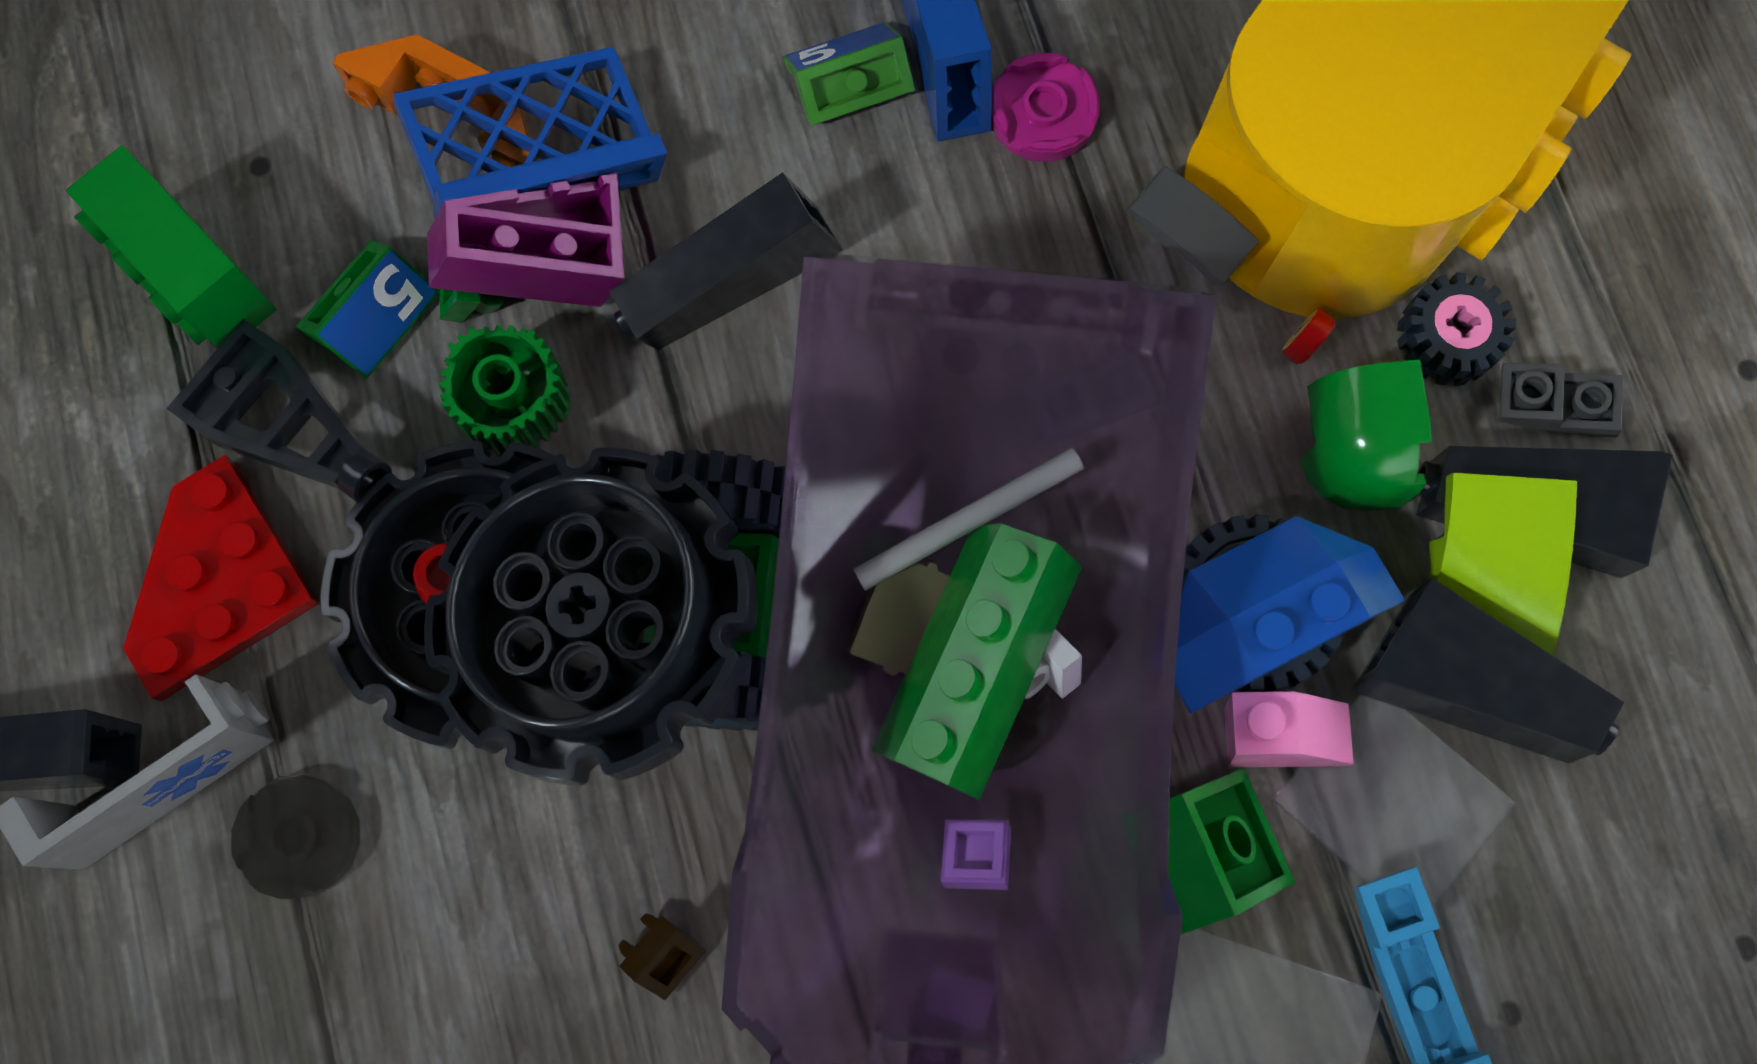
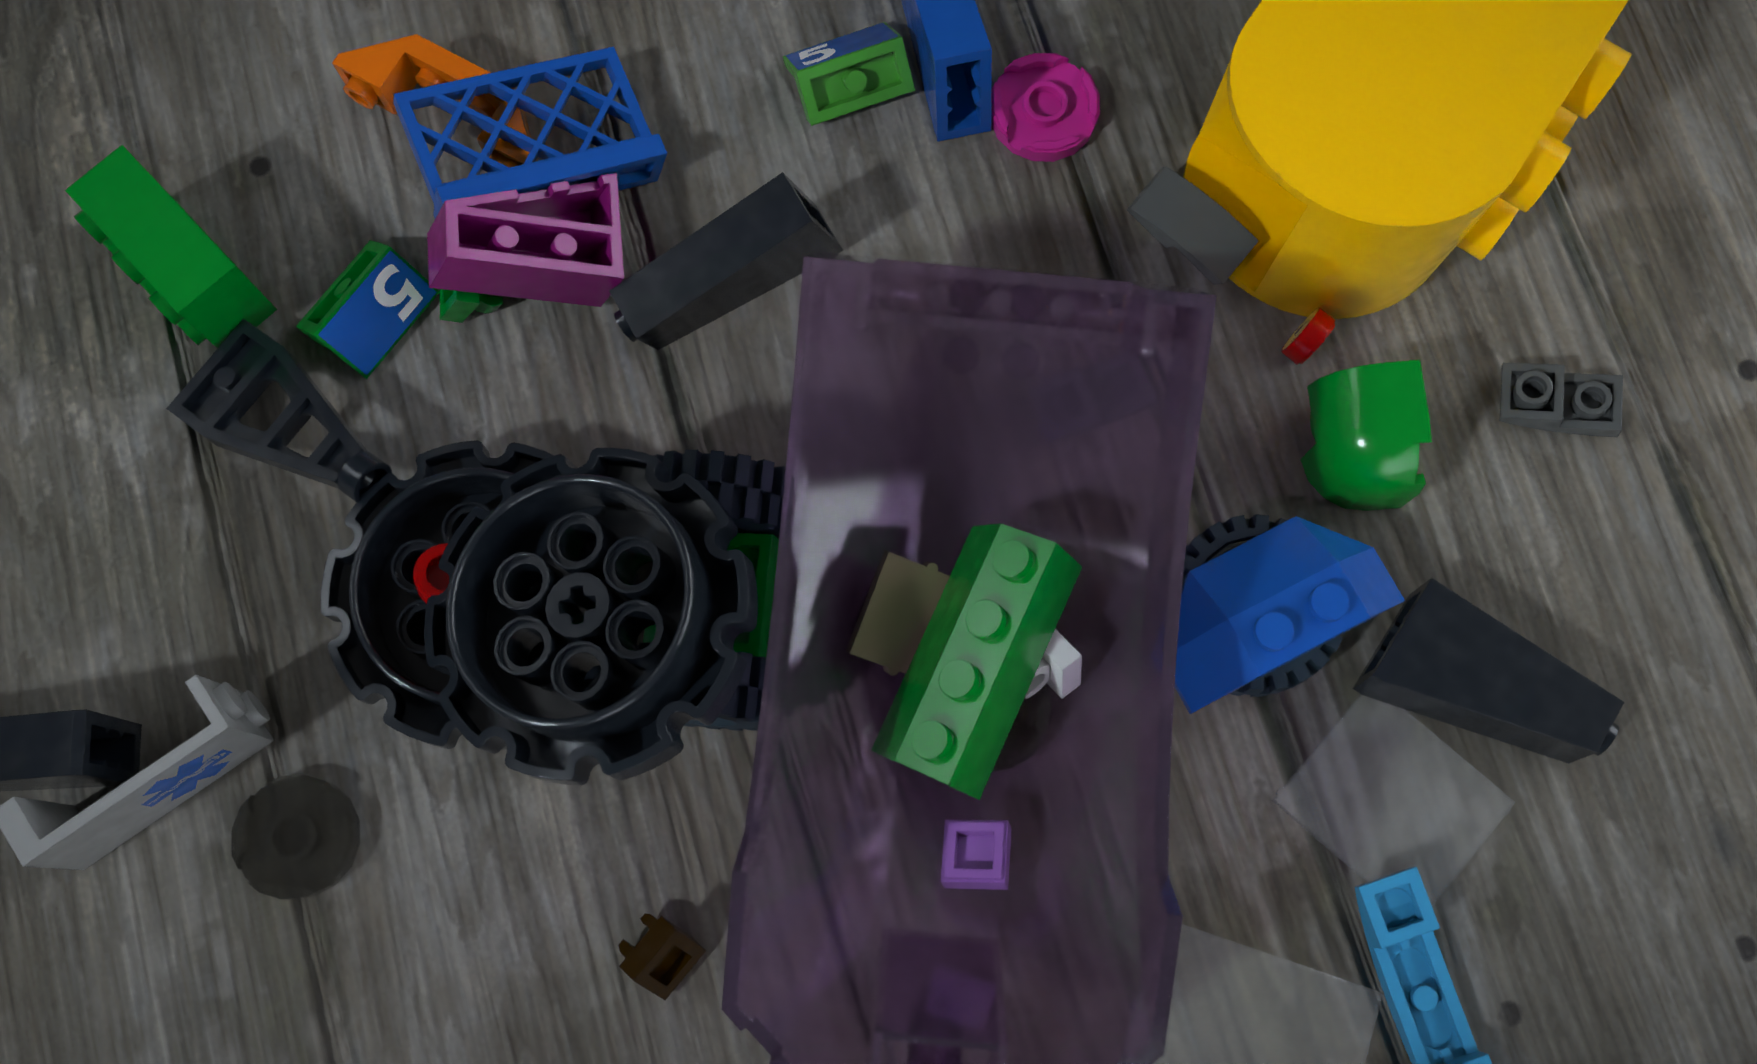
red plate [123,455,319,702] -> none
green brick [439,324,571,456] -> none
light grey bar [853,447,1084,591] -> none
green slope [1124,768,1296,936] -> none
bright pink slope [1224,691,1354,768] -> none
black wheel [1397,272,1516,386] -> none
black slope [1416,446,1673,578] -> none
lime slope [1428,473,1577,656] -> none

